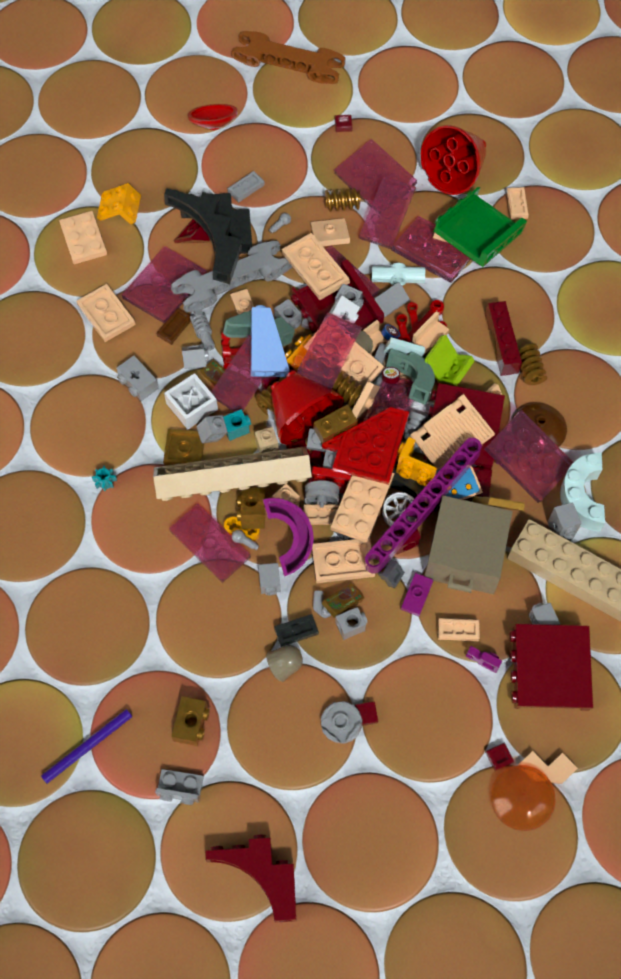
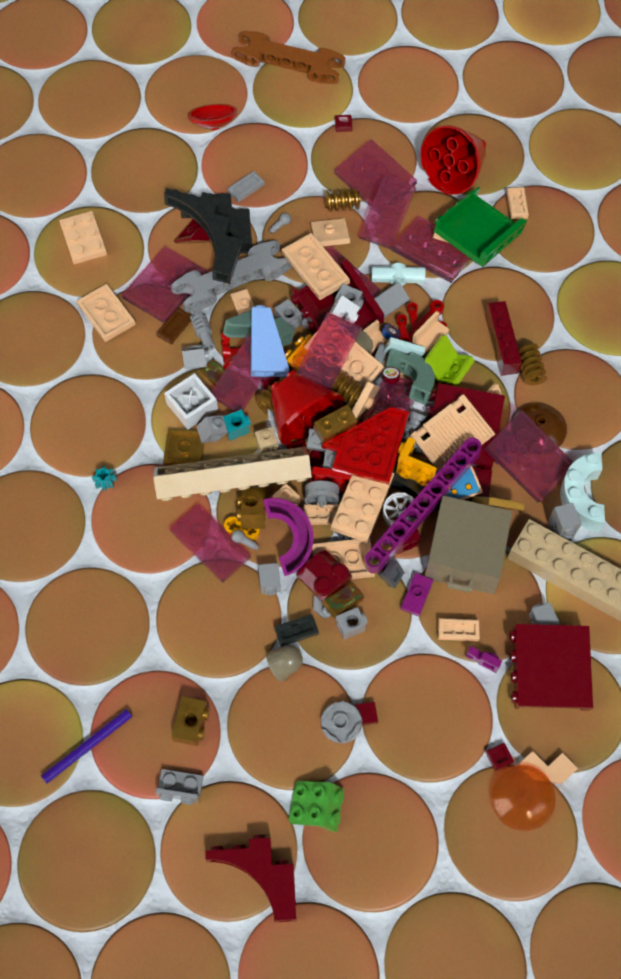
light orange bracket [97,183,141,224] -> none
light grey brick [117,356,159,401] -> none
none -> bright green bracket [289,781,344,832]
none -> dark red slope [296,550,352,602]

